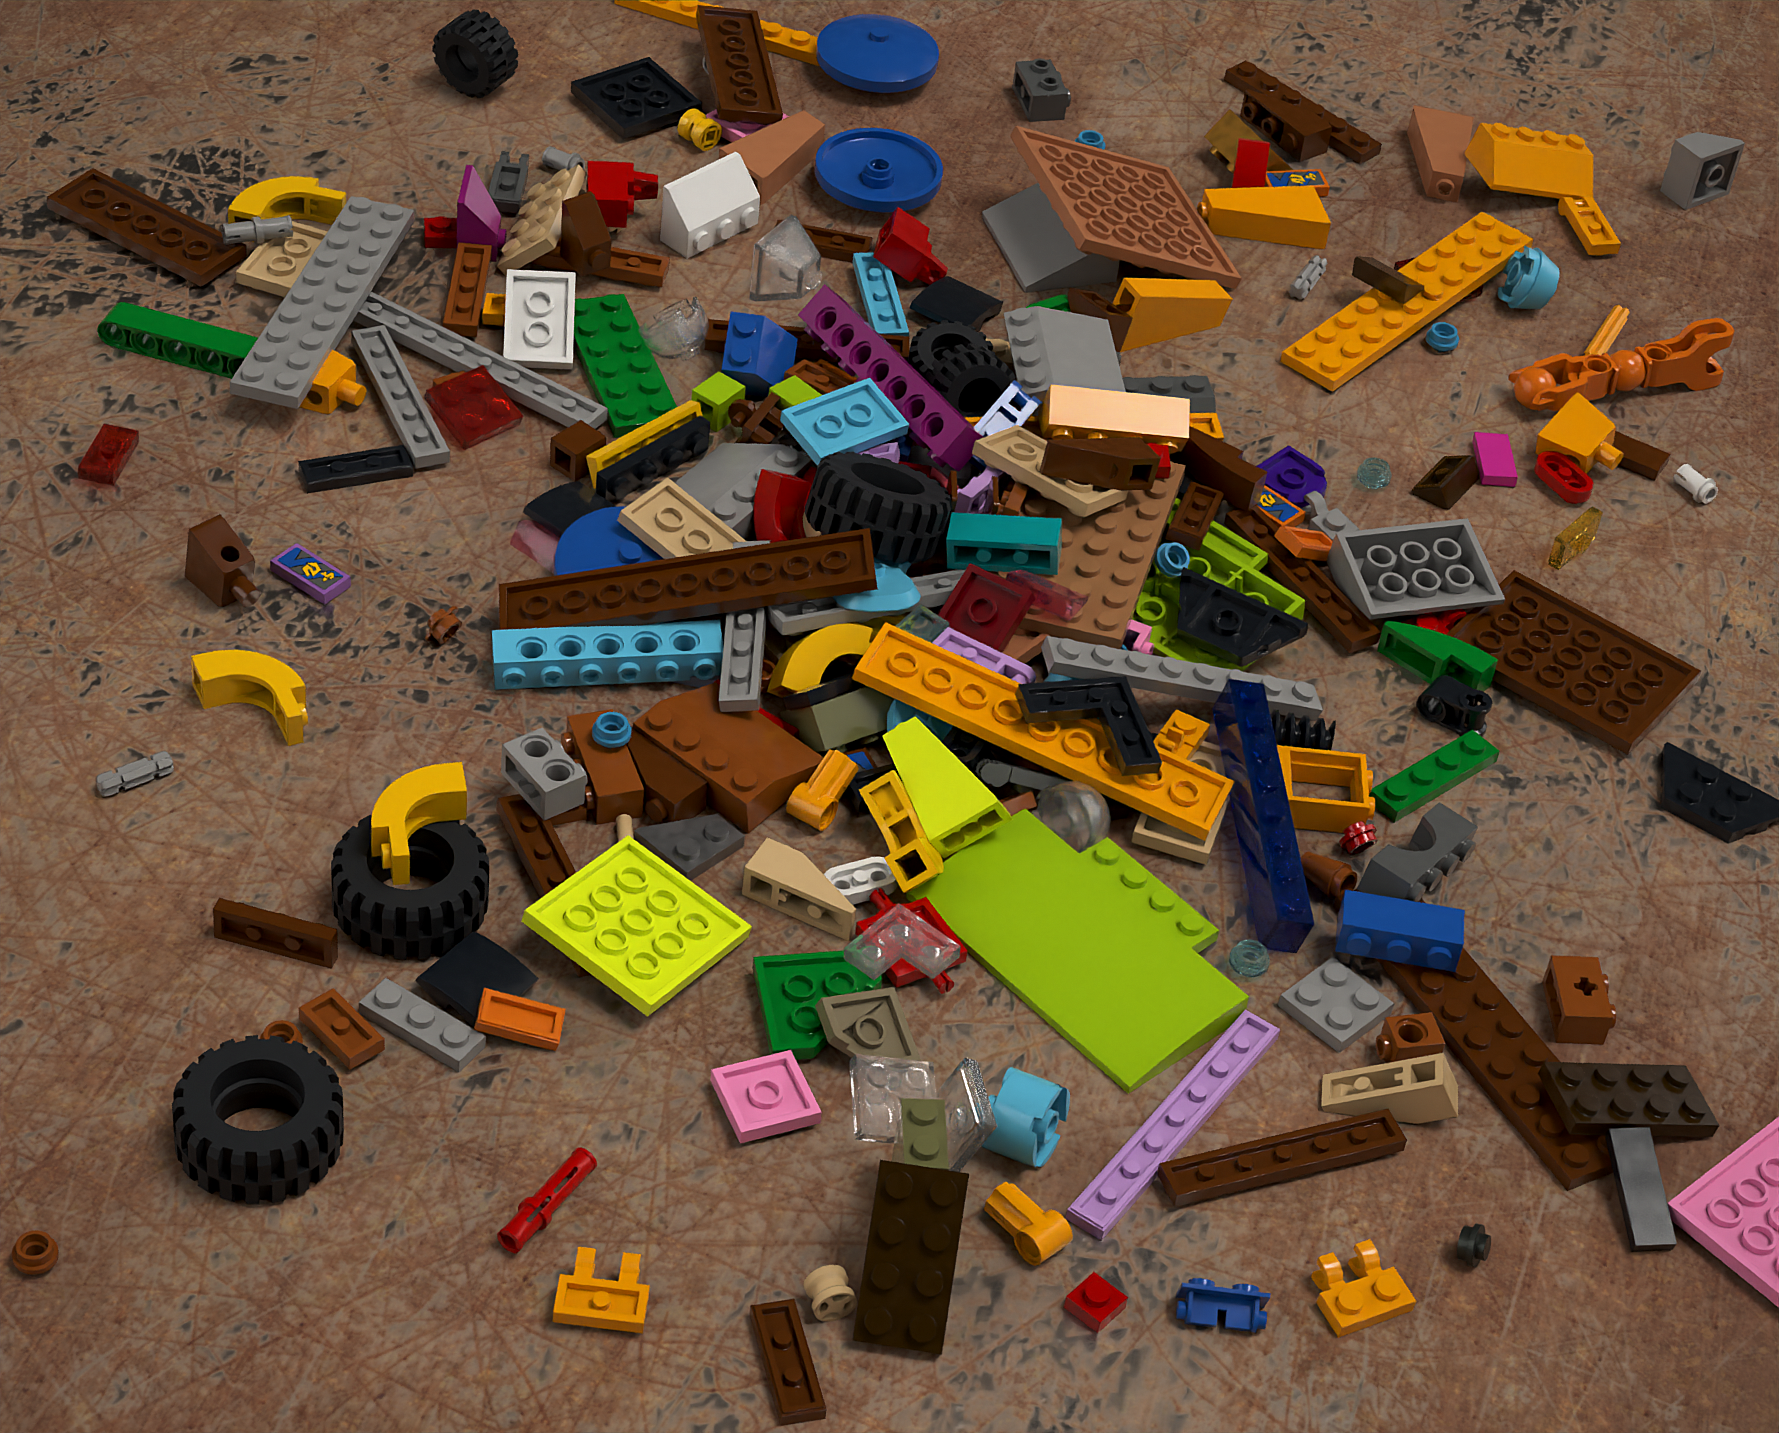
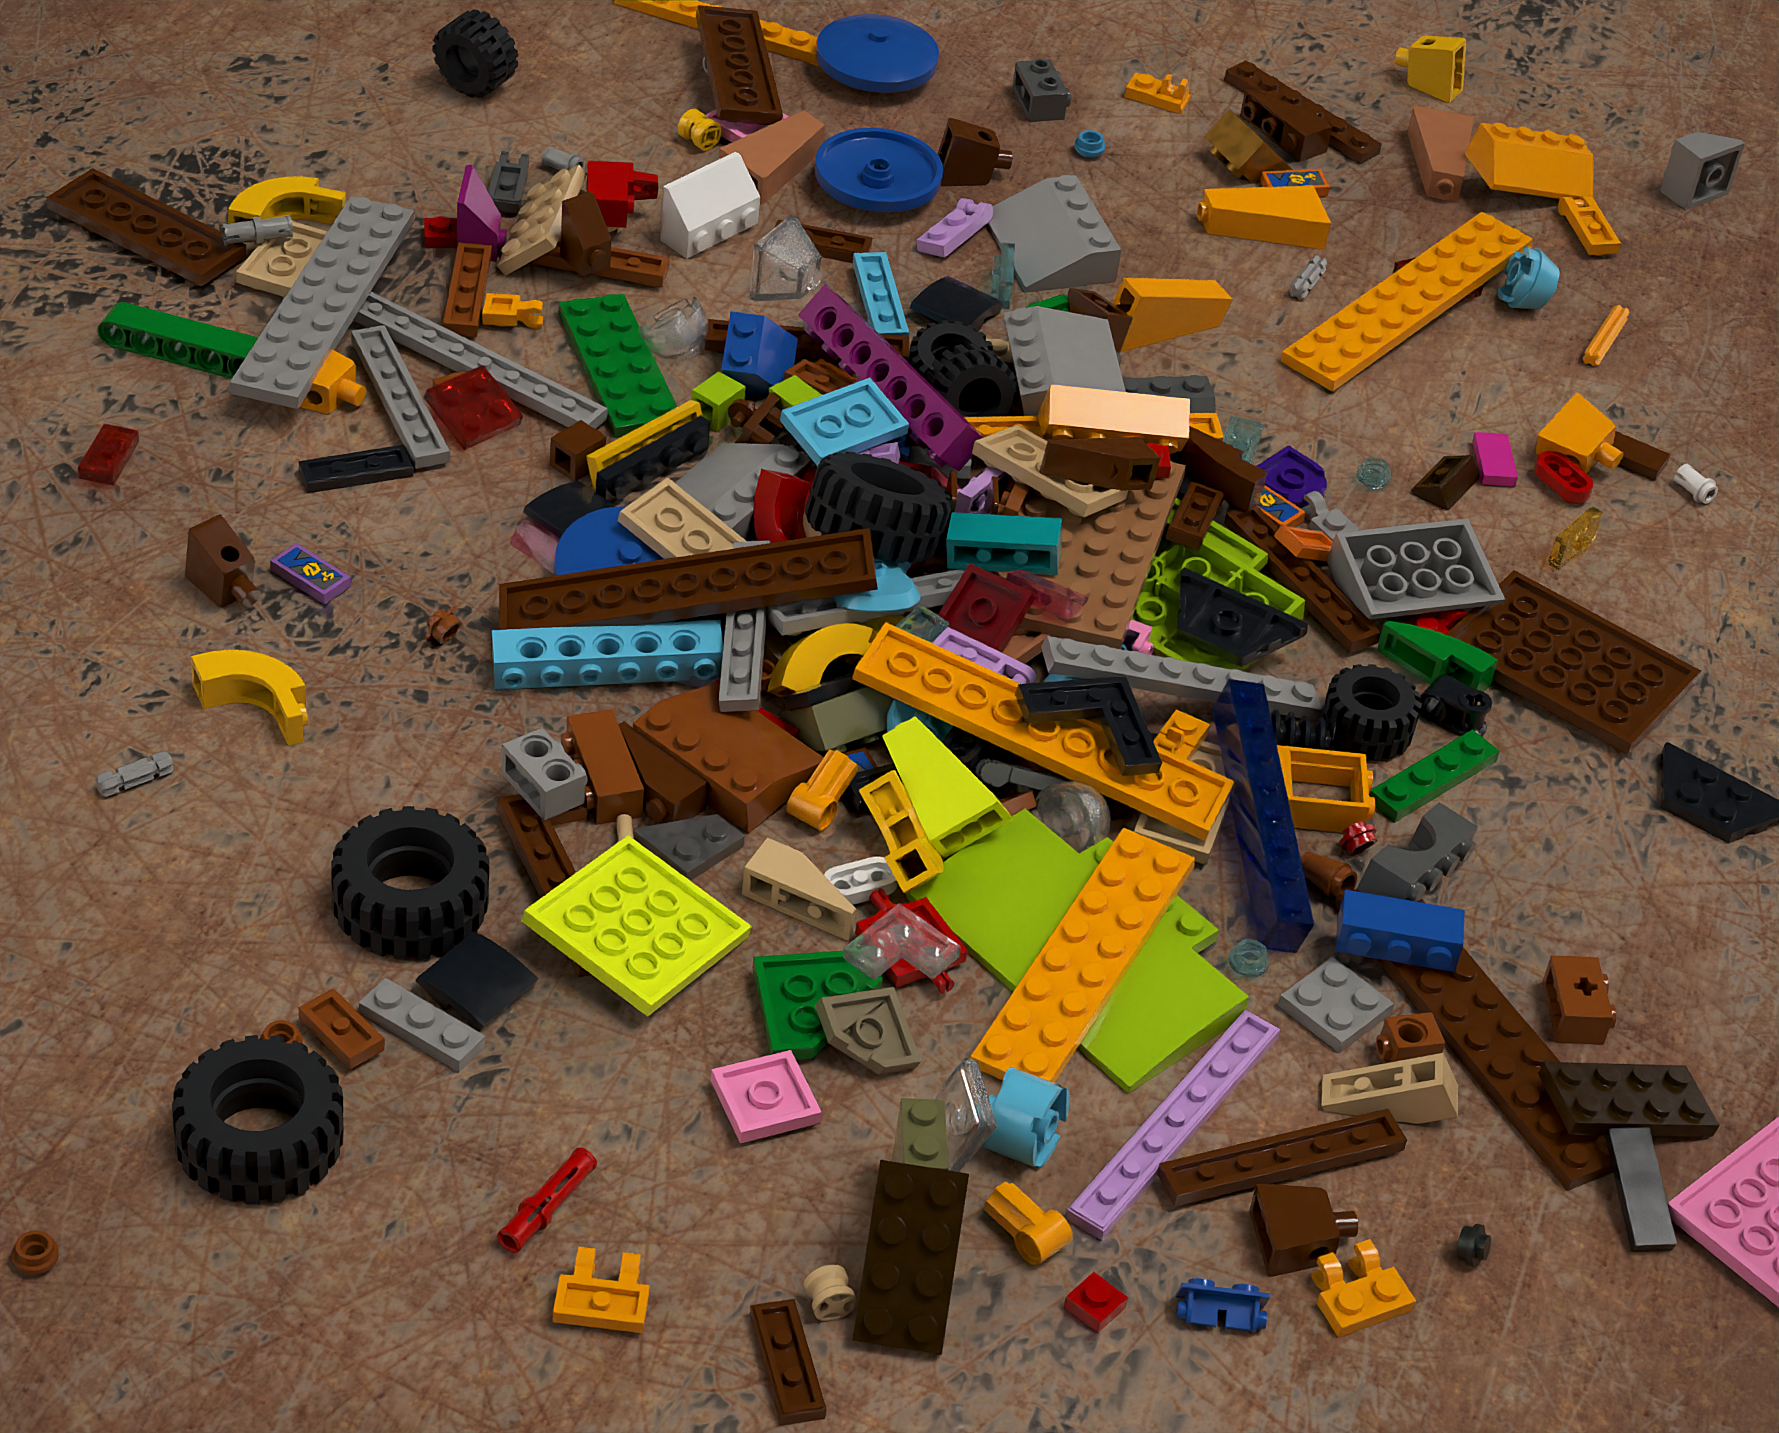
reddish brown plate [213,898,338,969] -> none
yellow arch [371,762,467,885] -> none
orange tile [474,988,566,1051] -> none
white plate [503,269,576,370] -> none
black plate [571,57,702,139] -> none
dark azure plate [592,712,632,748] -> none
clear plate [849,1054,936,1144] -> none
red hinge [873,207,948,285] -> none
plate [969,380,1042,472] -> none
nougat plate [1010,126,1242,289] -> none
dark azure plate [1154,542,1190,578] -> none
red slope [1231,138,1270,188] -> none
dark brown slope [1352,256,1424,304] -> none
dark azure plate [1426,322,1459,352] -> none
orange piece [1508,318,1734,411] -> none
none -> lavender plate [916,198,993,258]
none -> reddish brown torso [937,118,1013,186]
none -> light orange plate [970,828,1195,1083]
none -> clear light blue plate [991,242,1015,309]
none -> light orange plate [1124,72,1191,114]
none -> clear light blue plate [1223,416,1264,464]
none -> reddish brown torso [1249,1184,1358,1277]
none -> black tyre [1321,664,1422,761]
none -> yellow torso [1395,35,1466,103]

